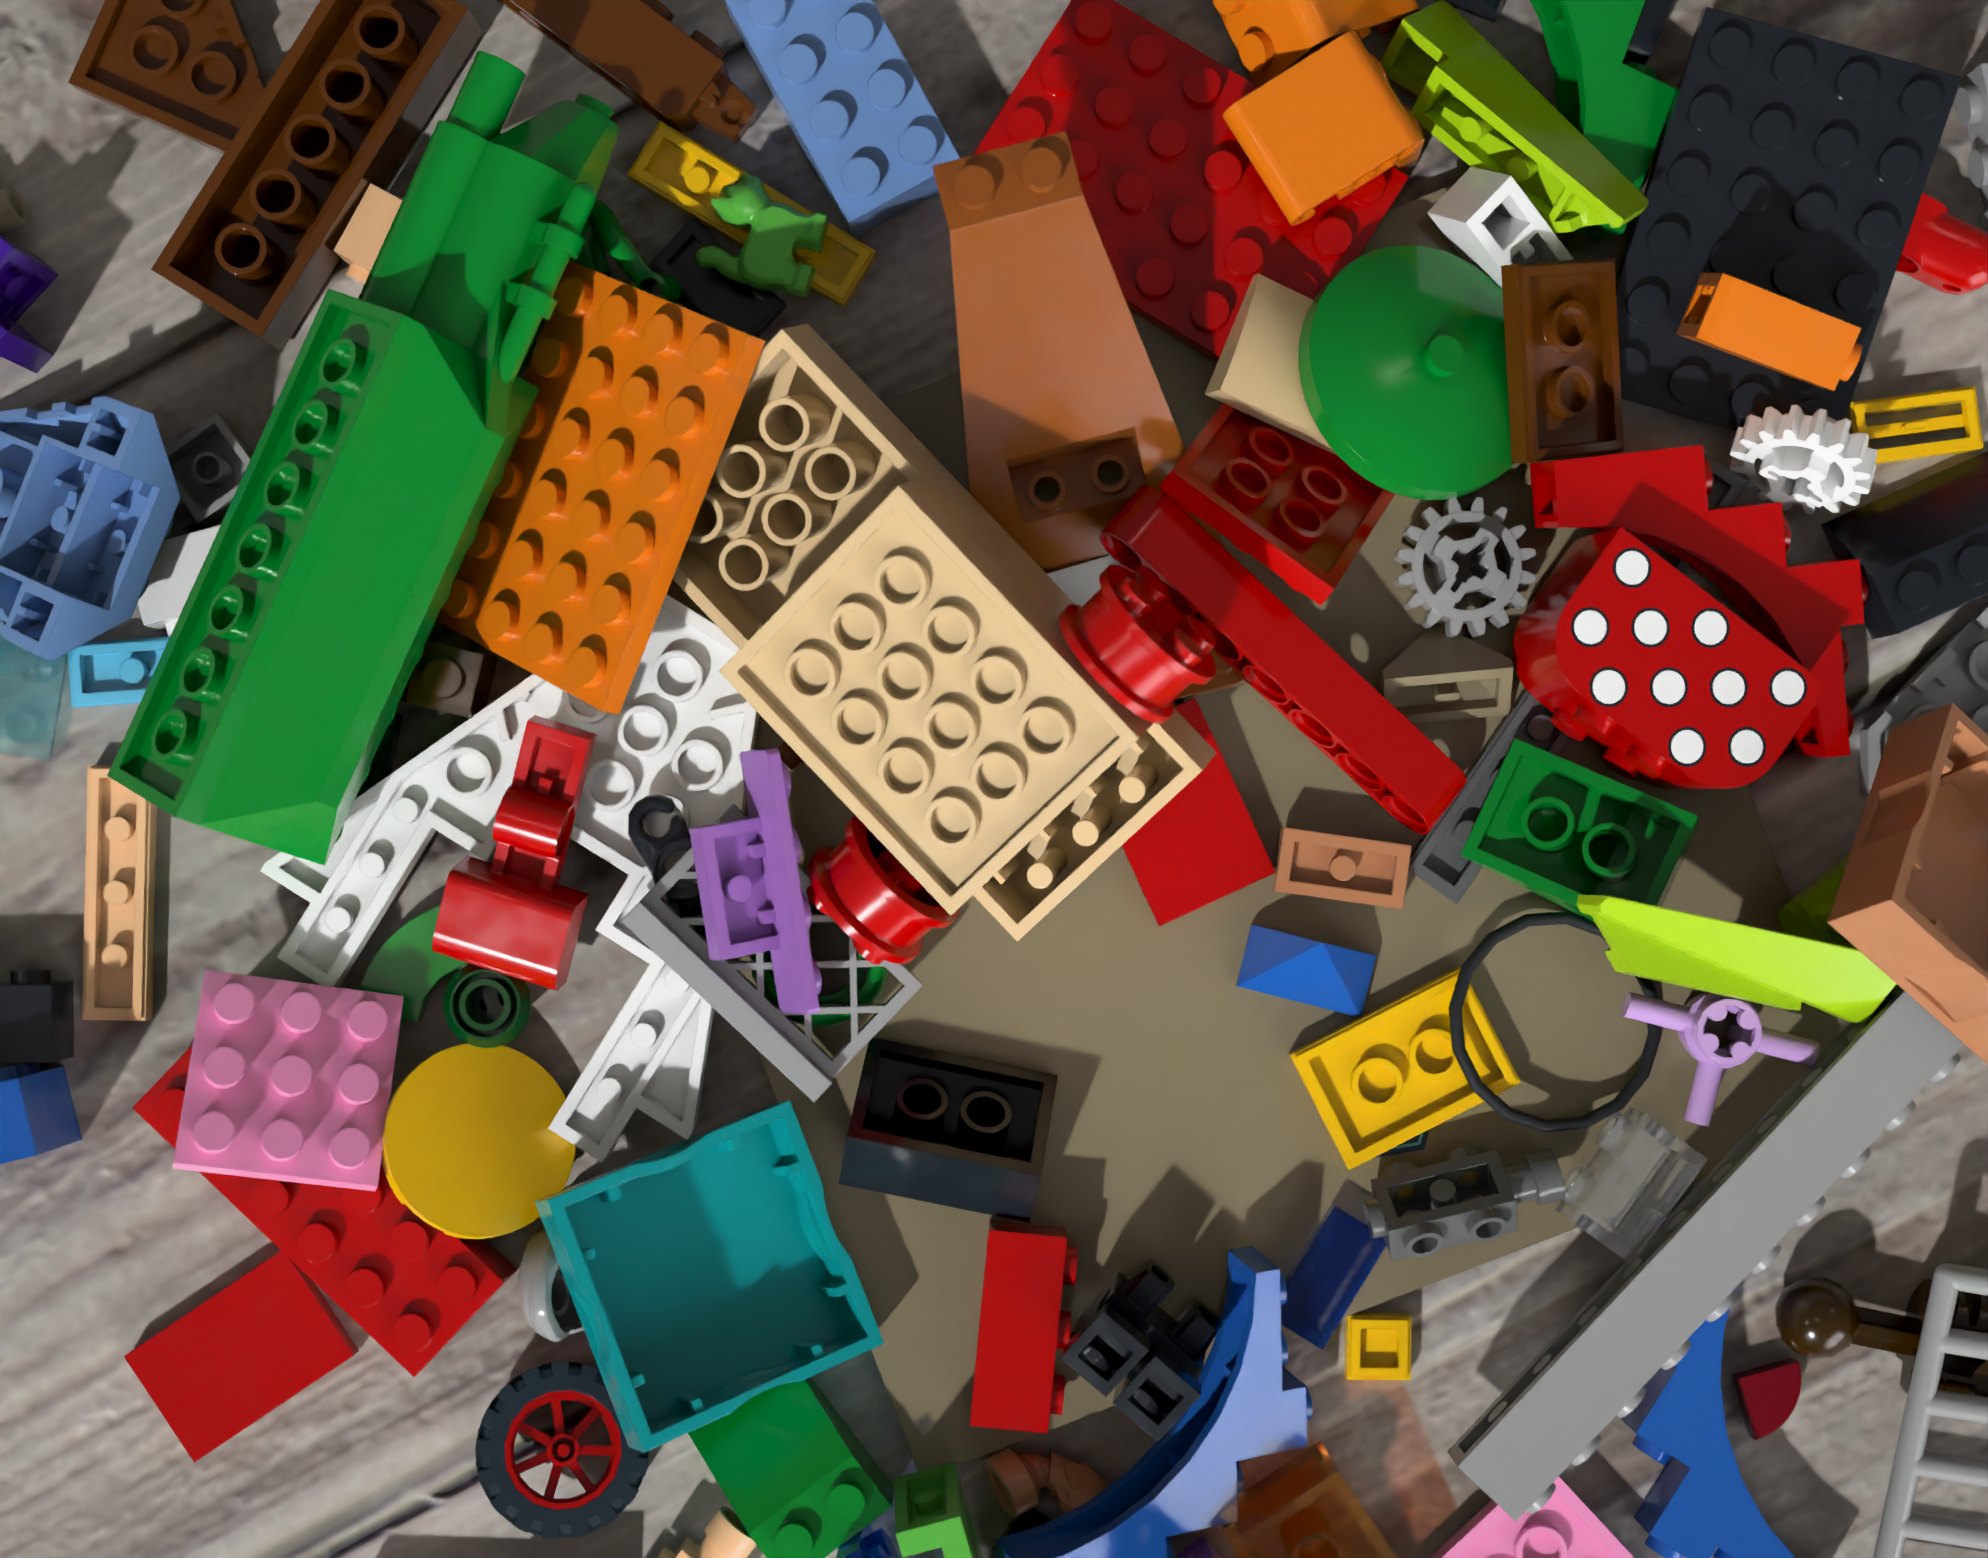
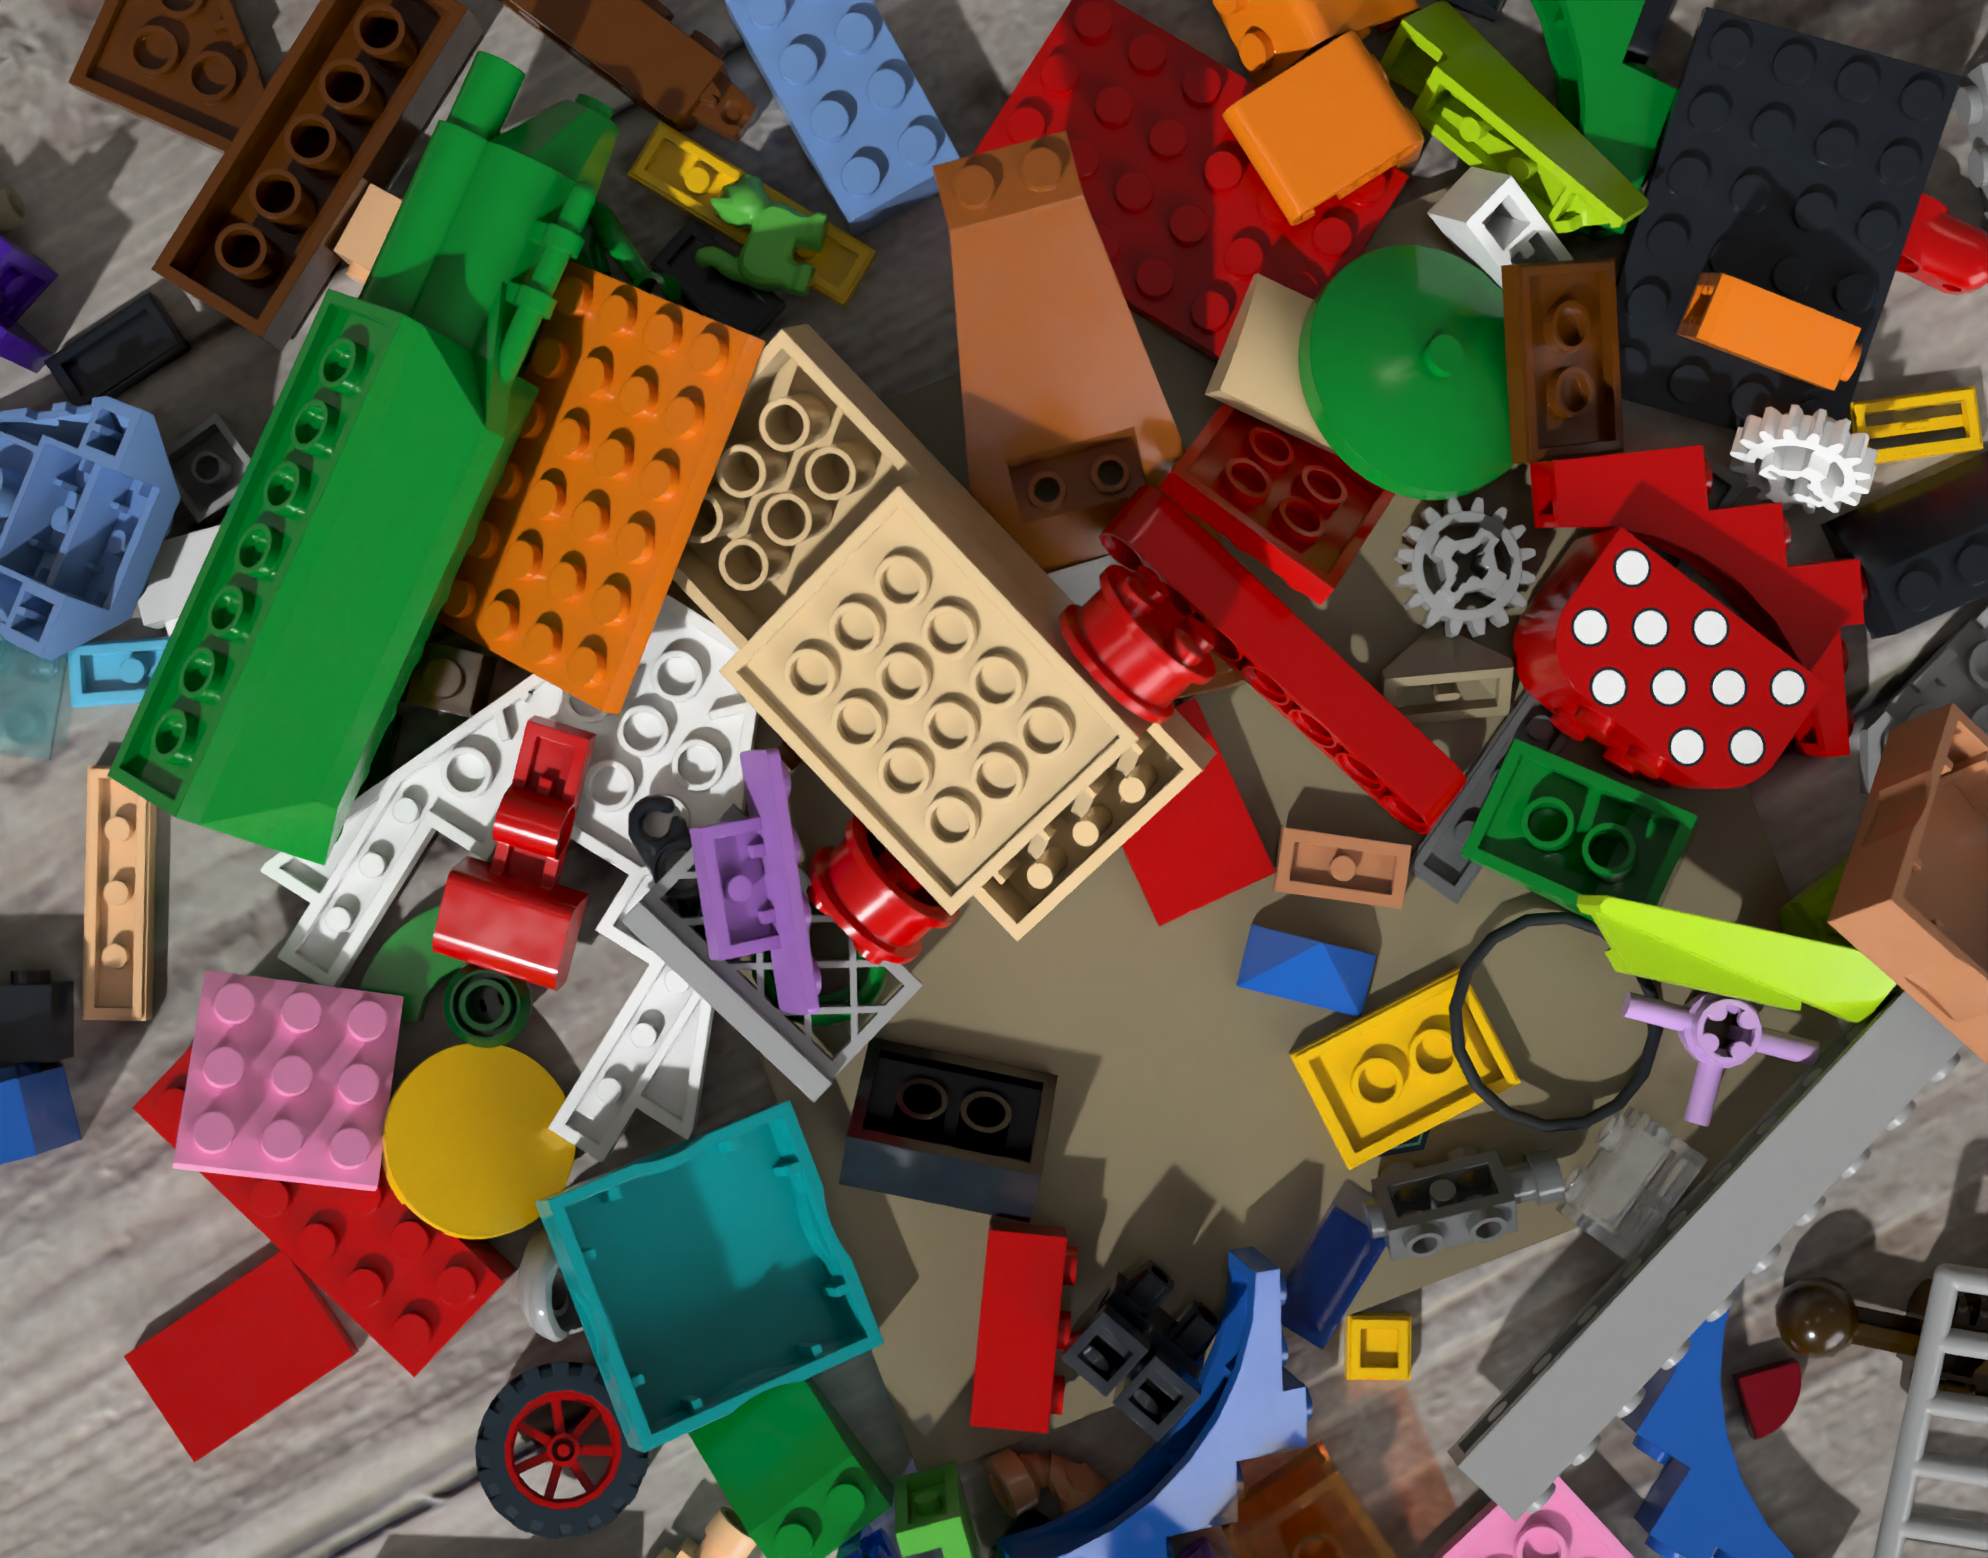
none -> black tile [44,292,191,406]

